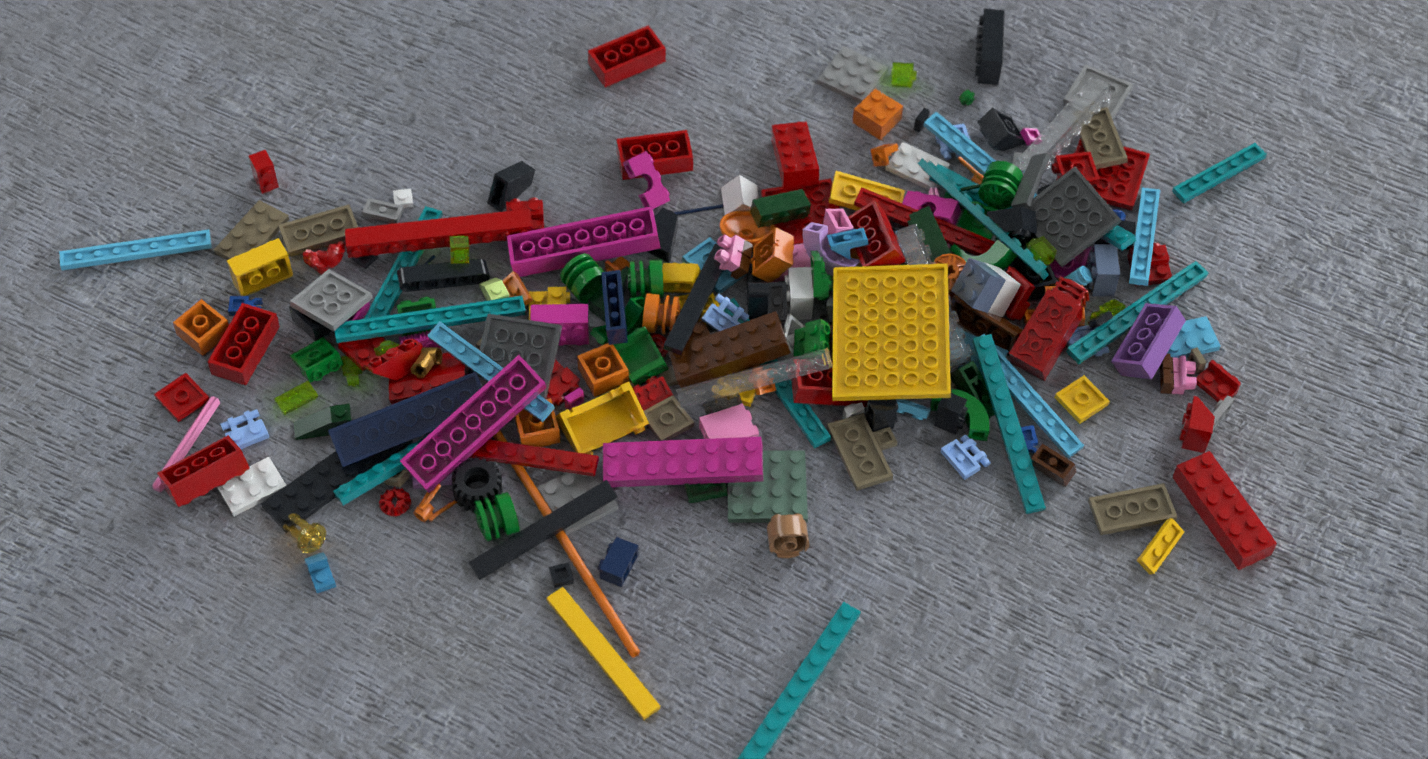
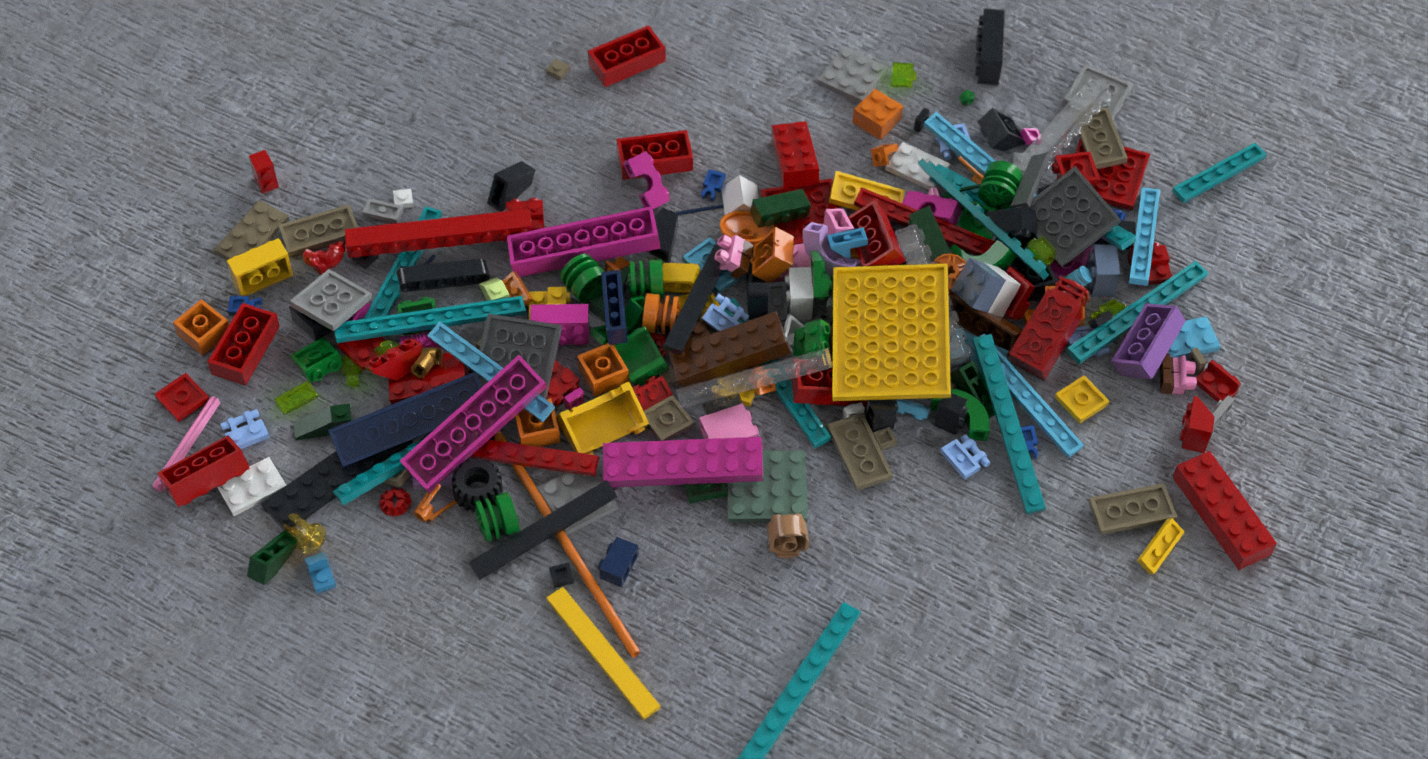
medium azure plate [59,230,212,270] -> none
clear neon green brick [450,236,469,264] -> none
reddish brown brick [1031,443,1077,487] -> none
none -> dark green slope [247,530,301,585]
none -> dark tan plate [546,58,570,81]
none -> blue plate [701,169,726,202]

